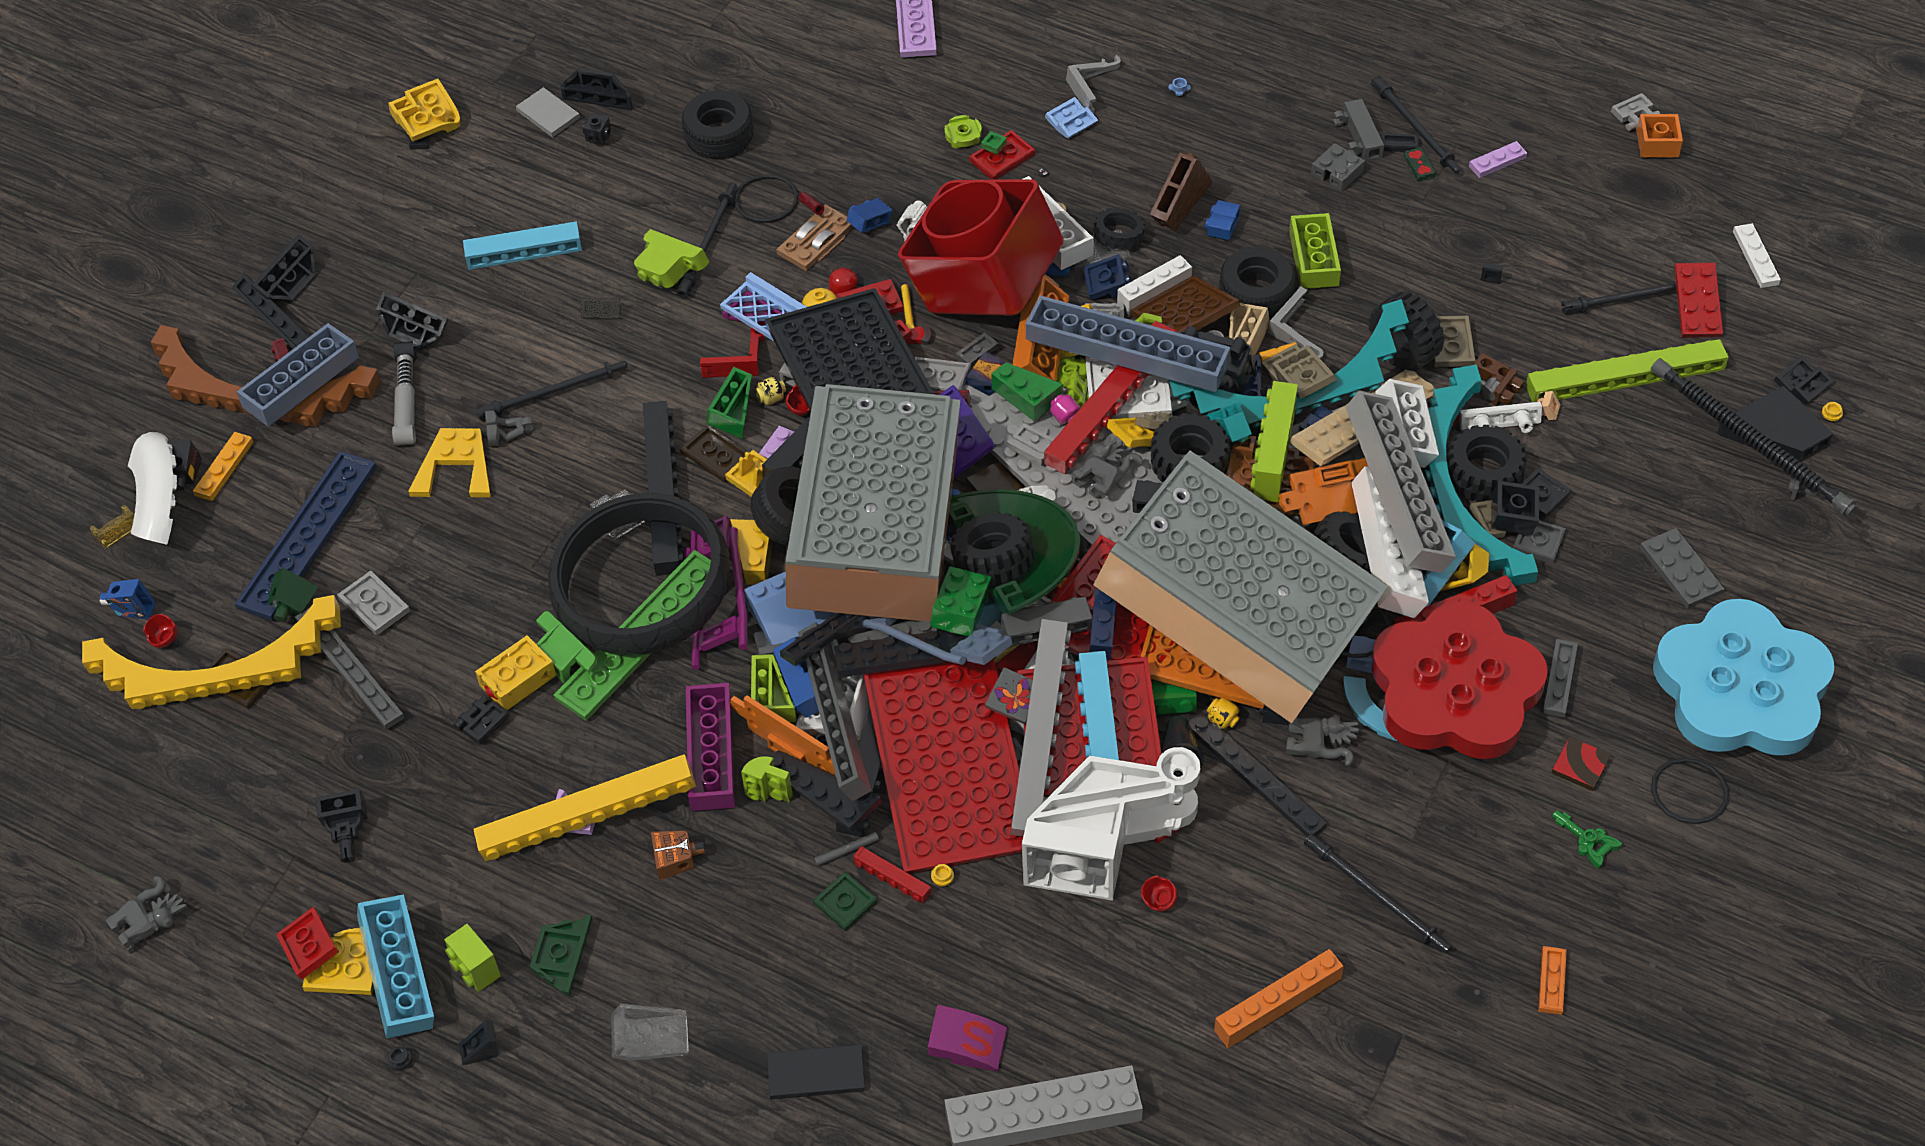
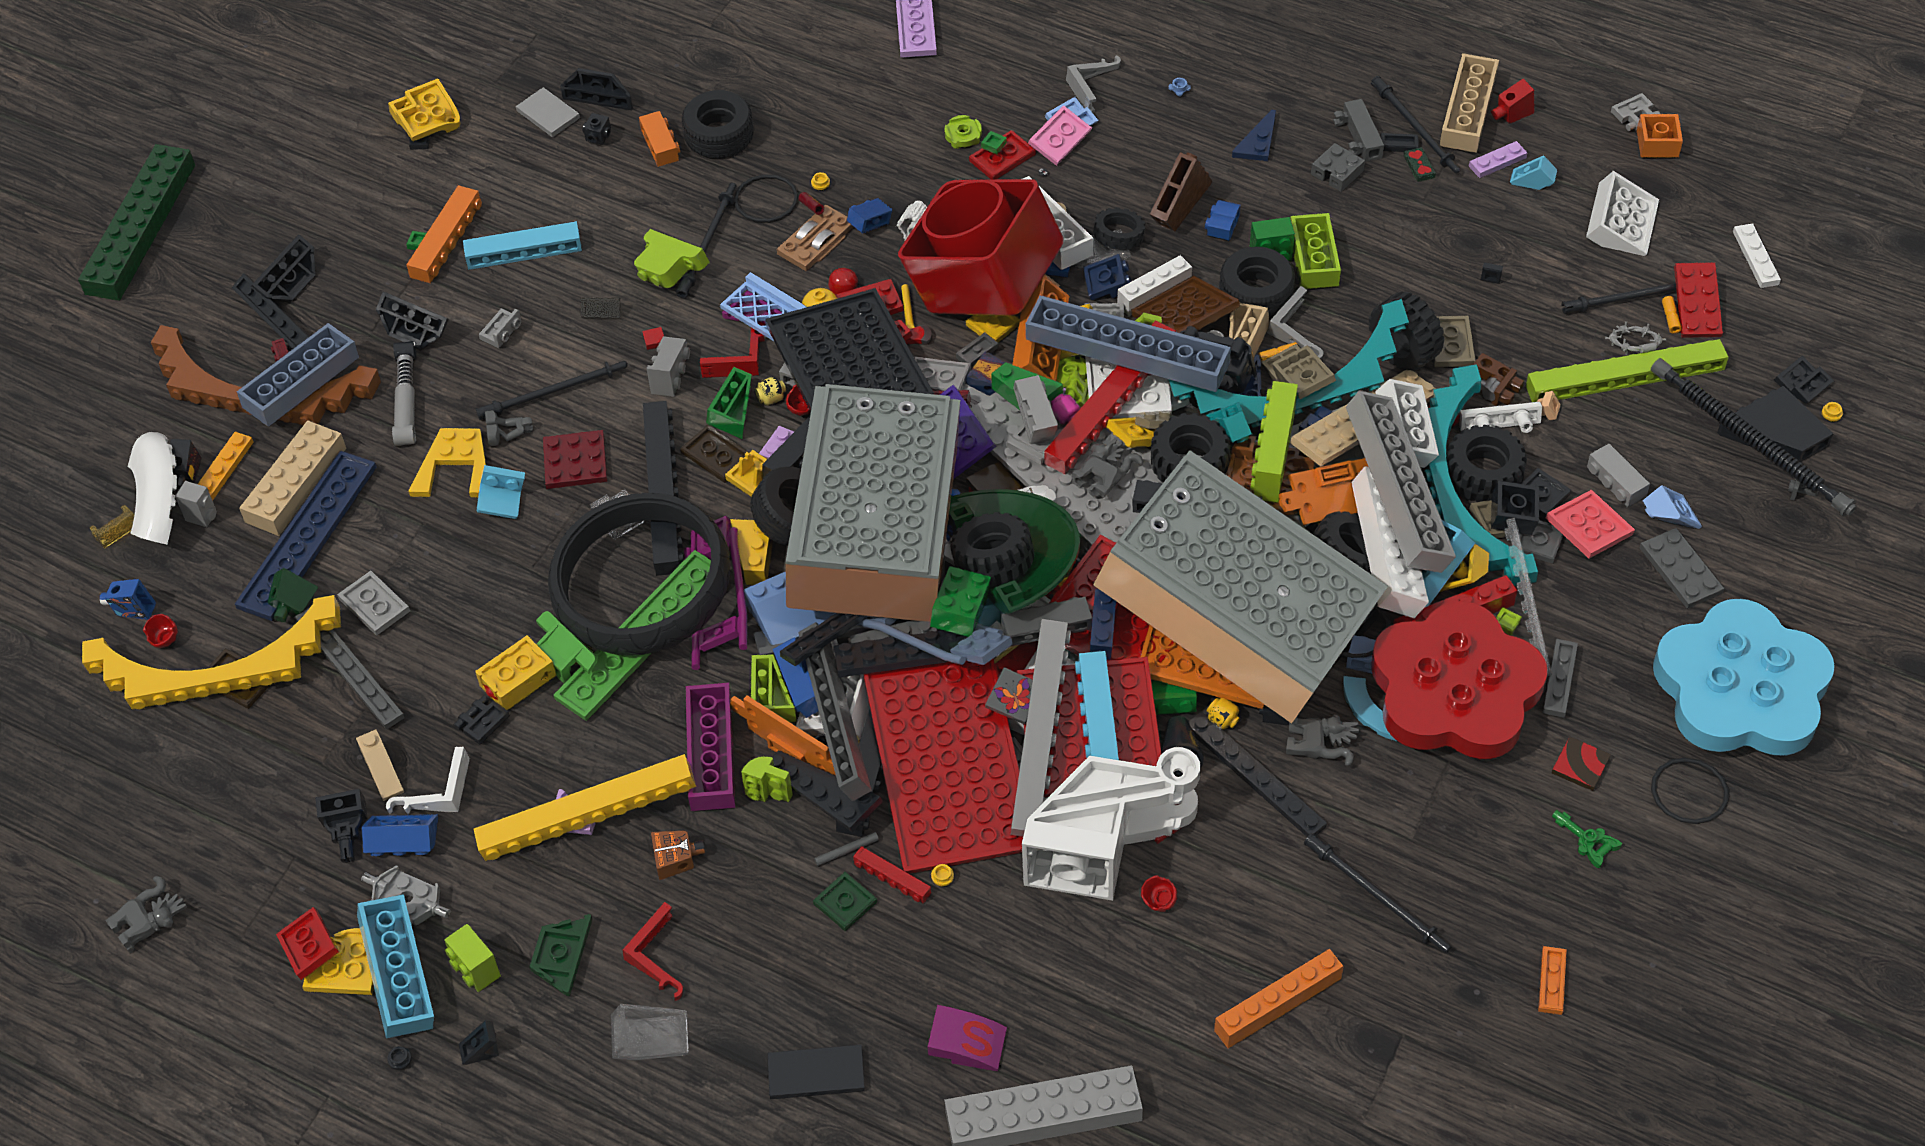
none -> dark green brick [78,144,195,301]
none -> light grey brick [175,481,217,527]
none -> tan brick [239,420,346,536]
none -> tan slope [356,730,404,801]
none -> light grey plate [361,866,451,925]
none -> blue slope [362,814,438,856]
none -> white hinge [386,747,470,814]
none -> green tile [406,231,427,250]
none -> orange brick [407,185,482,283]
none -> medium azure bracket [476,465,525,519]
none -> light grey bracket [479,308,521,348]
none -> dark red plate [543,430,607,489]
none -> red hinge [623,902,683,1001]
none -> orange brick [639,111,680,167]
none -> red tile [642,327,664,350]
none -> light grey wedge [646,336,690,397]
none -> yellow plate [811,173,830,190]
none -> yellow tile [966,315,1020,342]
none -> light grey wedge [1013,375,1058,444]
none -> bright pink tile [1028,105,1092,166]
none -> dark blue wing [1232,109,1276,161]
none -> green brick [1250,217,1295,261]
none -> tan brick [1440,53,1499,153]
none -> red torso [1491,79,1534,123]
none -> lime tile [1496,608,1522,635]
none -> clear plate [1504,518,1552,676]
none -> medium azure slope [1510,155,1557,190]
none -> coral plate [1546,490,1635,559]
none -> white slope [1586,171,1659,256]
none -> light grey brick [1587,444,1650,507]
none -> light grey piece [1605,322,1666,355]
none -> light blue slope [1643,485,1702,529]
none -> light orange piece [1662,296,1681,334]

